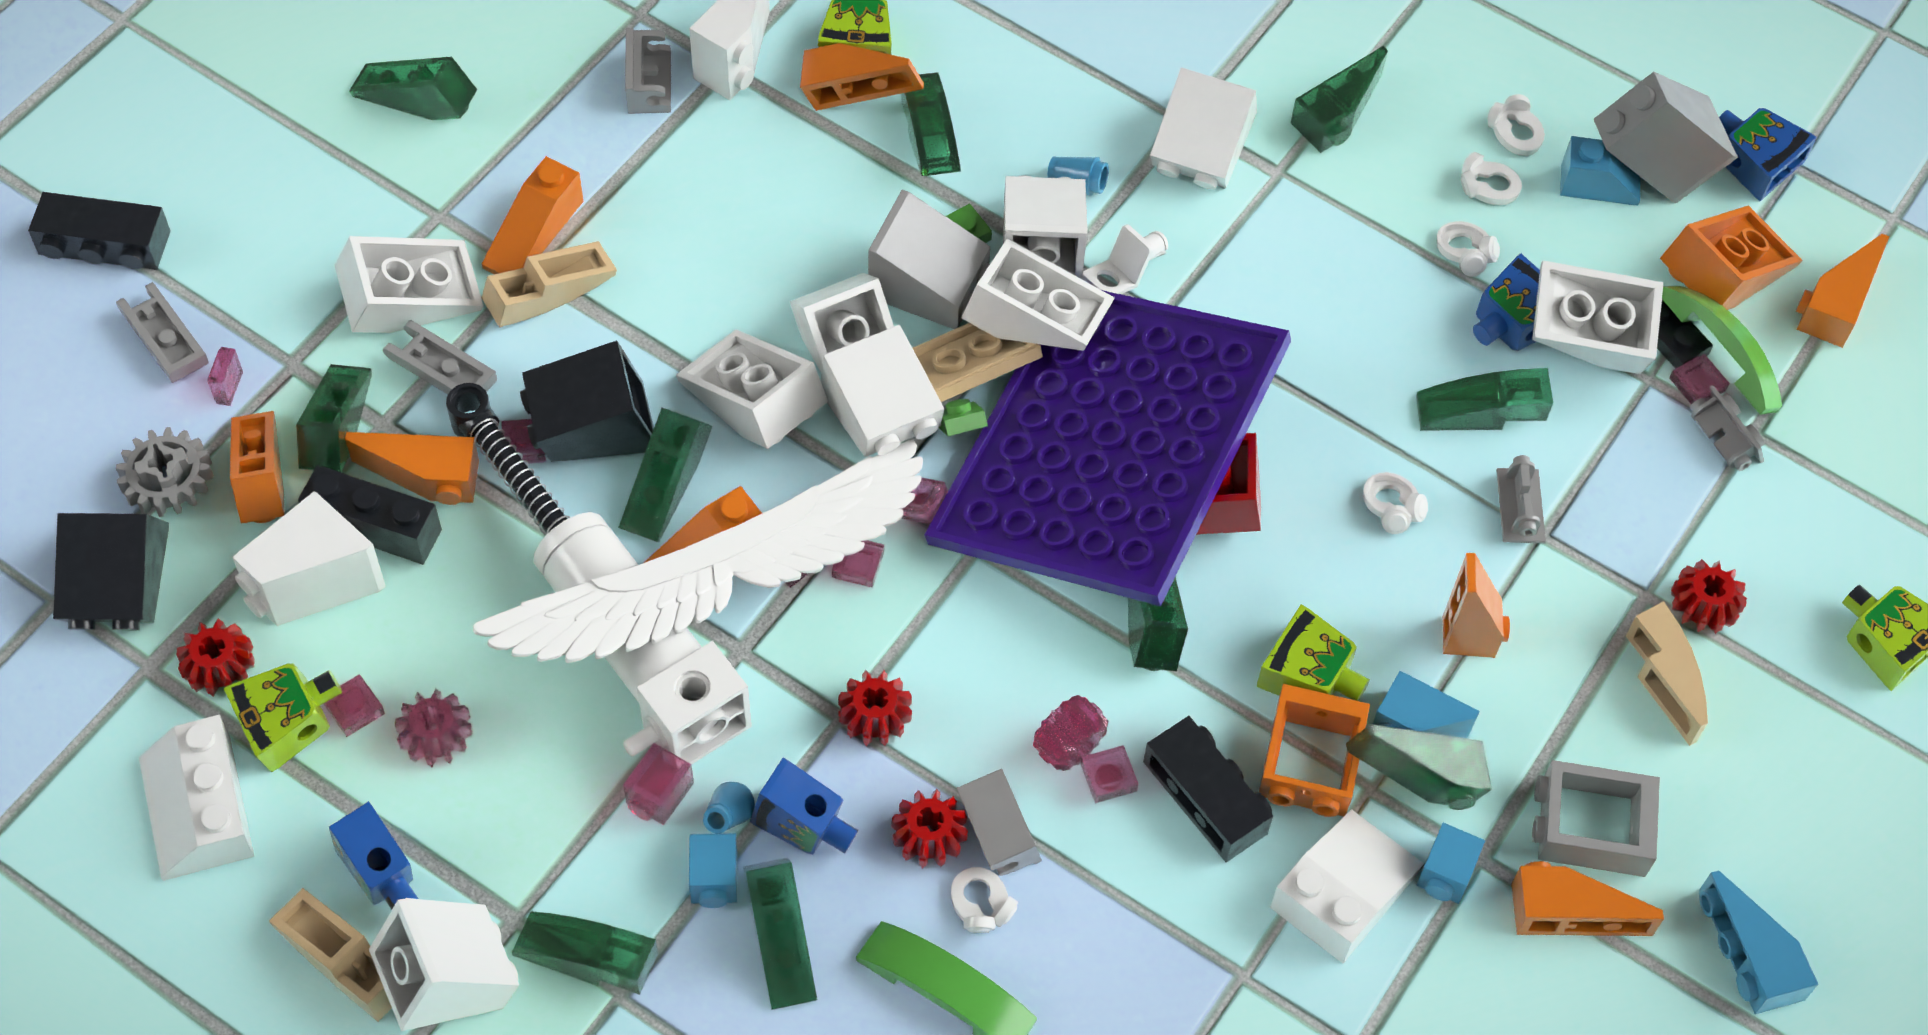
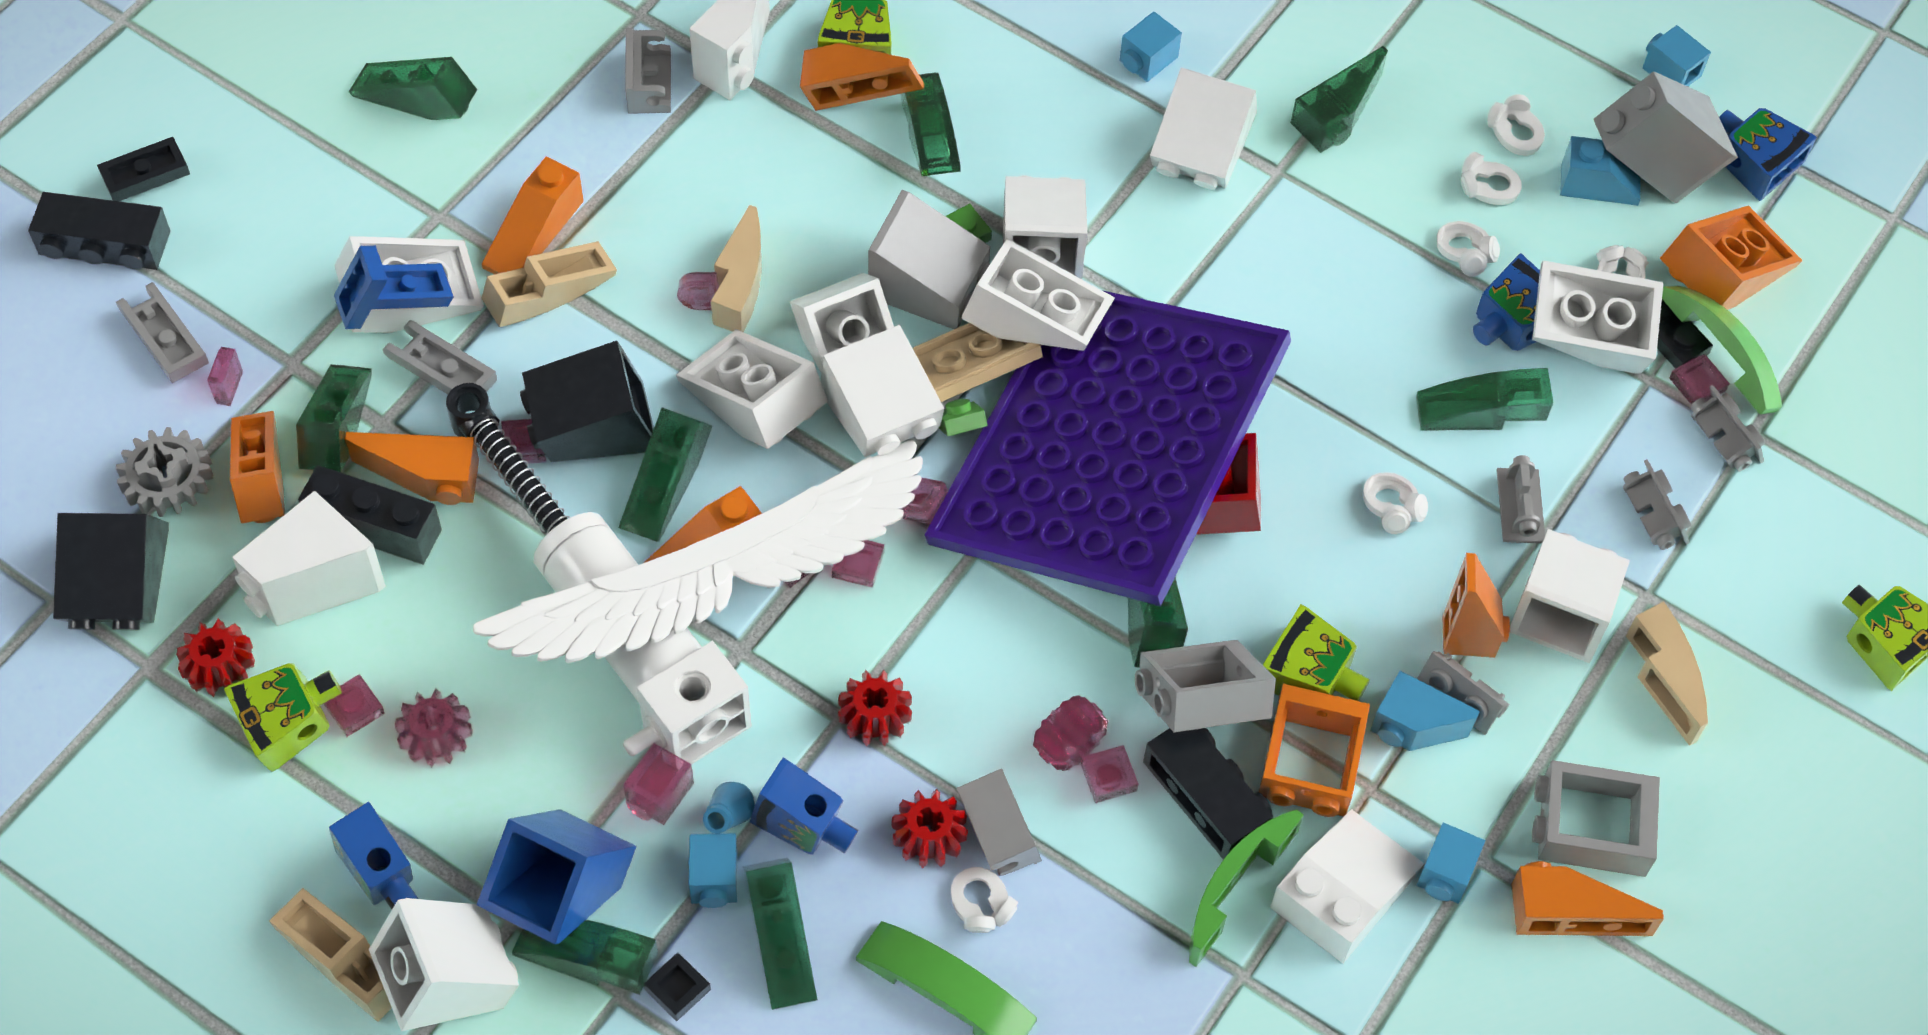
white slope [139,714,255,881] -> none
dark azure cone [1047,156,1109,196] -> none
white bracket [1081,224,1169,294] -> none
clear green slope [1346,724,1492,810] -> none
red gear [1671,559,1747,634] -> none
dark azure slope [1699,870,1819,1014] -> none
orange slope [1795,234,1890,348] -> none
none -> black plate [97,136,190,201]
none -> blue bracket [334,245,454,329]
none -> blue slope [477,809,637,944]
none -> black plate [643,952,711,1022]
none -> clear pink tile [677,272,719,310]
none -> tan slope [711,205,762,332]
none -> dark azure brick [1119,11,1182,82]
none -> light grey window [1135,640,1276,732]
none -> bright green slope [1189,809,1304,967]
none -> light grey hinge [1417,651,1510,735]
none -> white slope [1510,529,1630,663]
none -> white piece [1596,245,1649,279]
none -> light grey hinge [1623,459,1692,550]
none -> dark azure brick [1642,25,1711,87]

